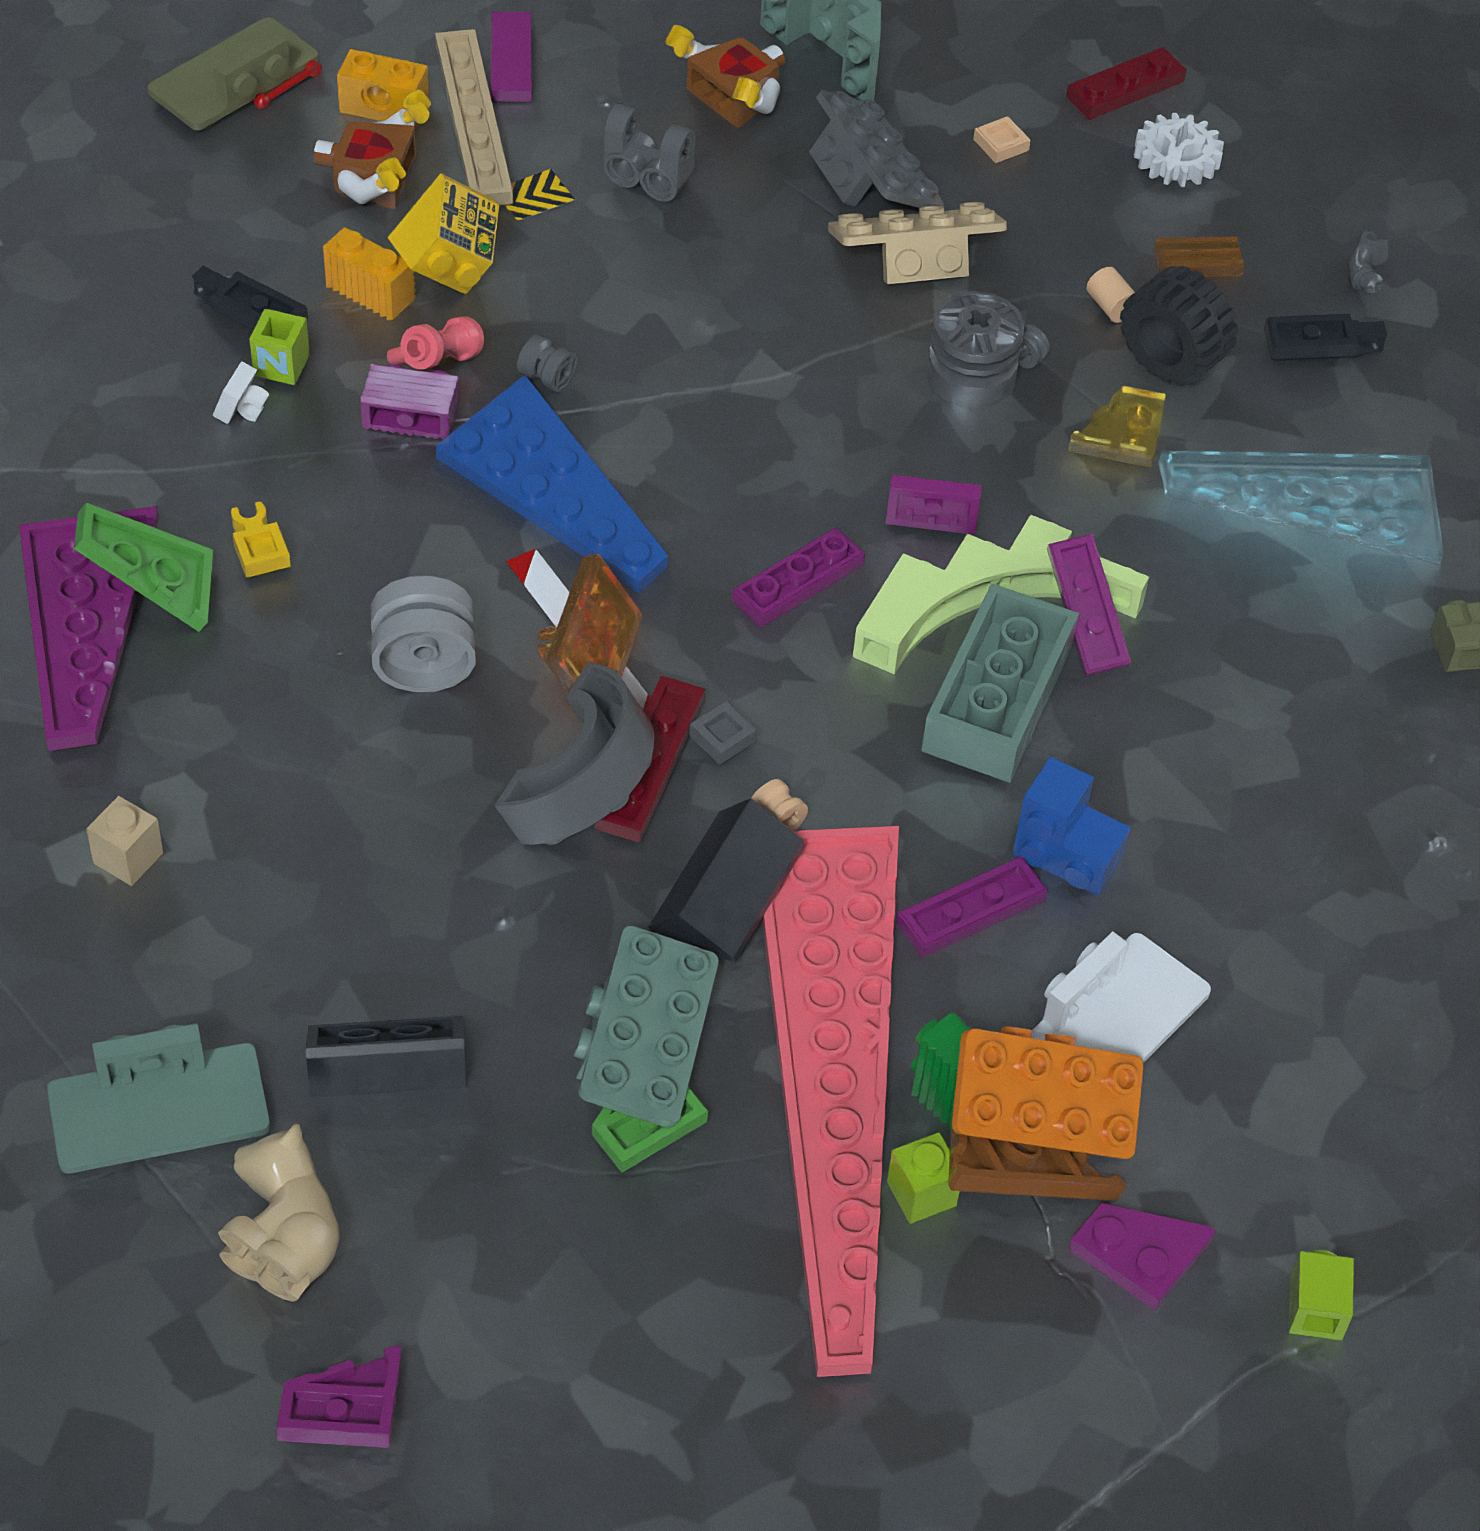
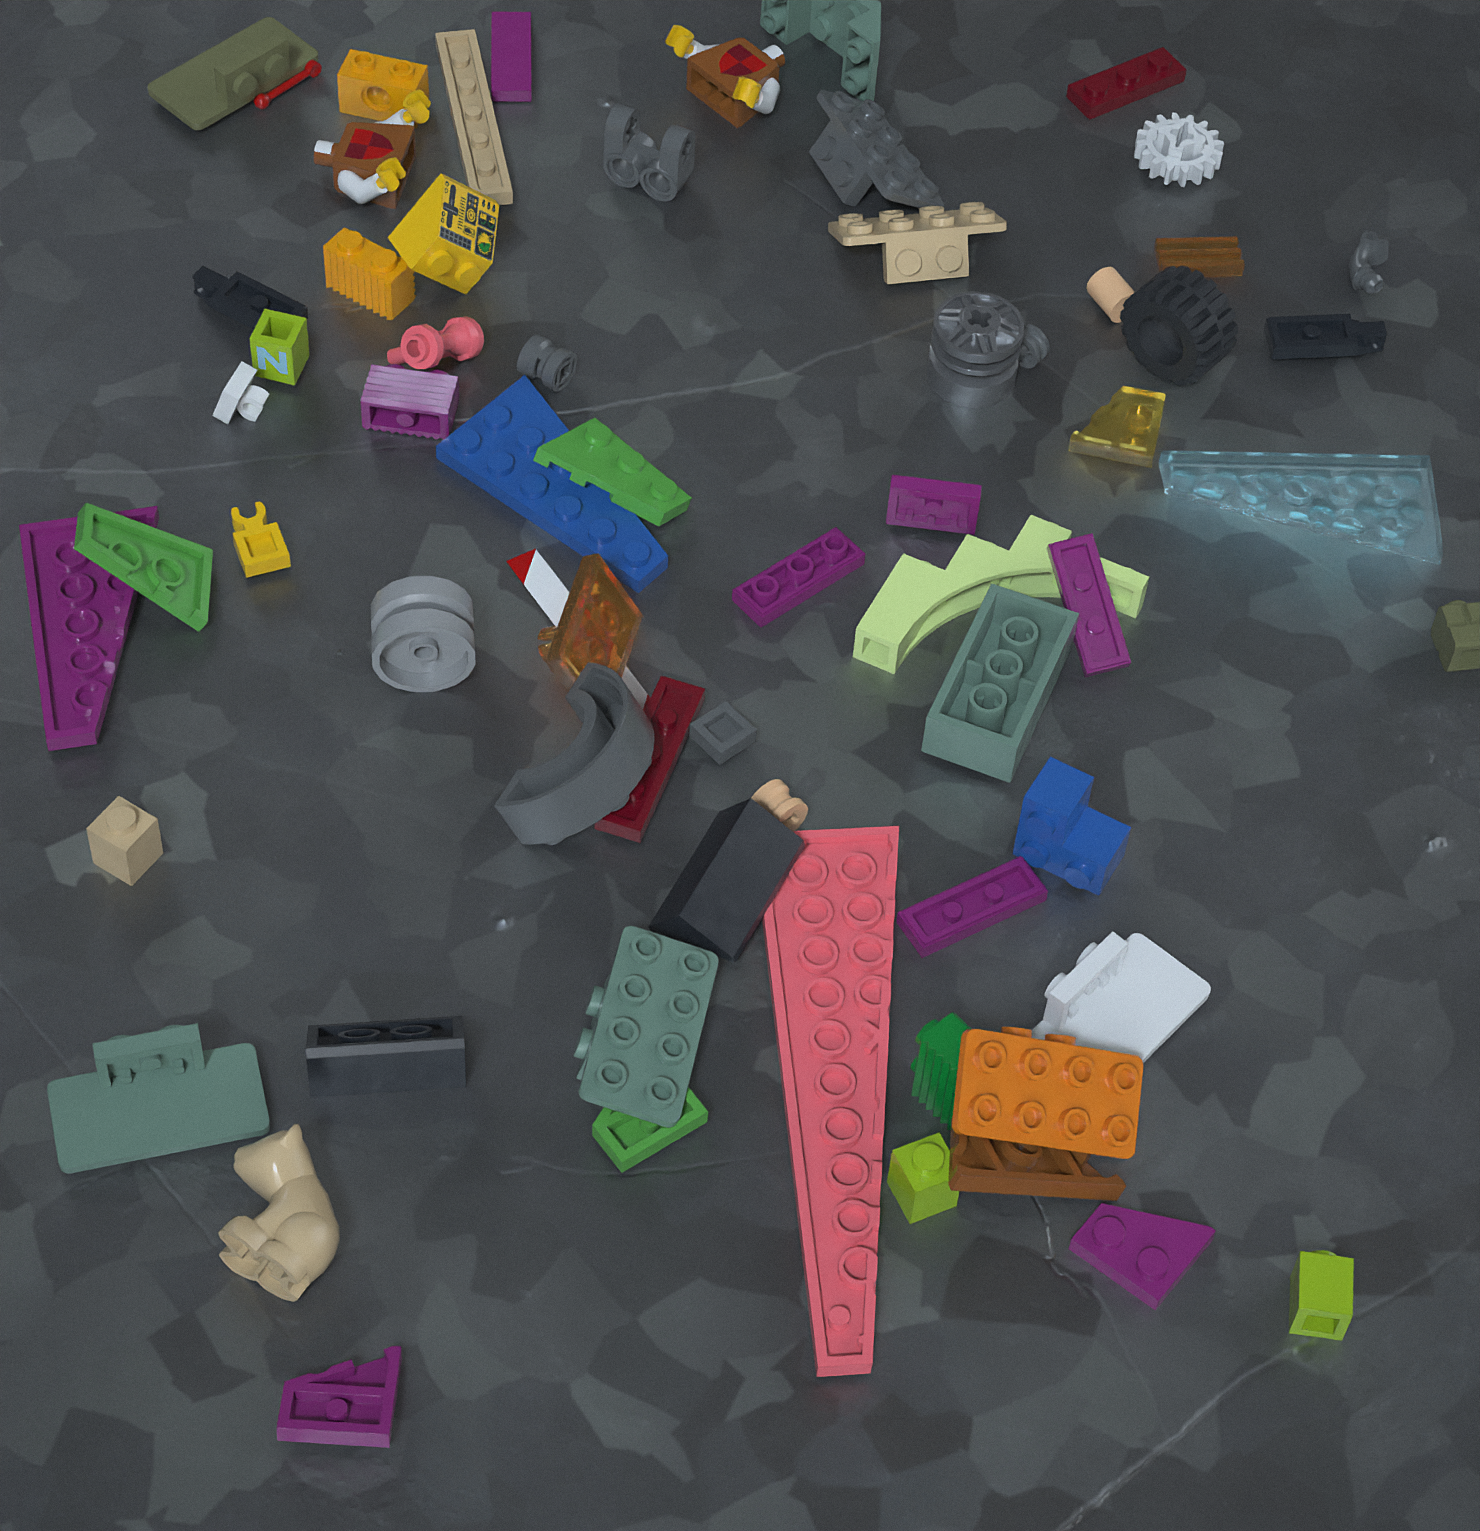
sticker [505,169,575,221] -> none
light nougat tile [973,116,1031,163] -> none
none -> bright green wing [533,418,692,526]

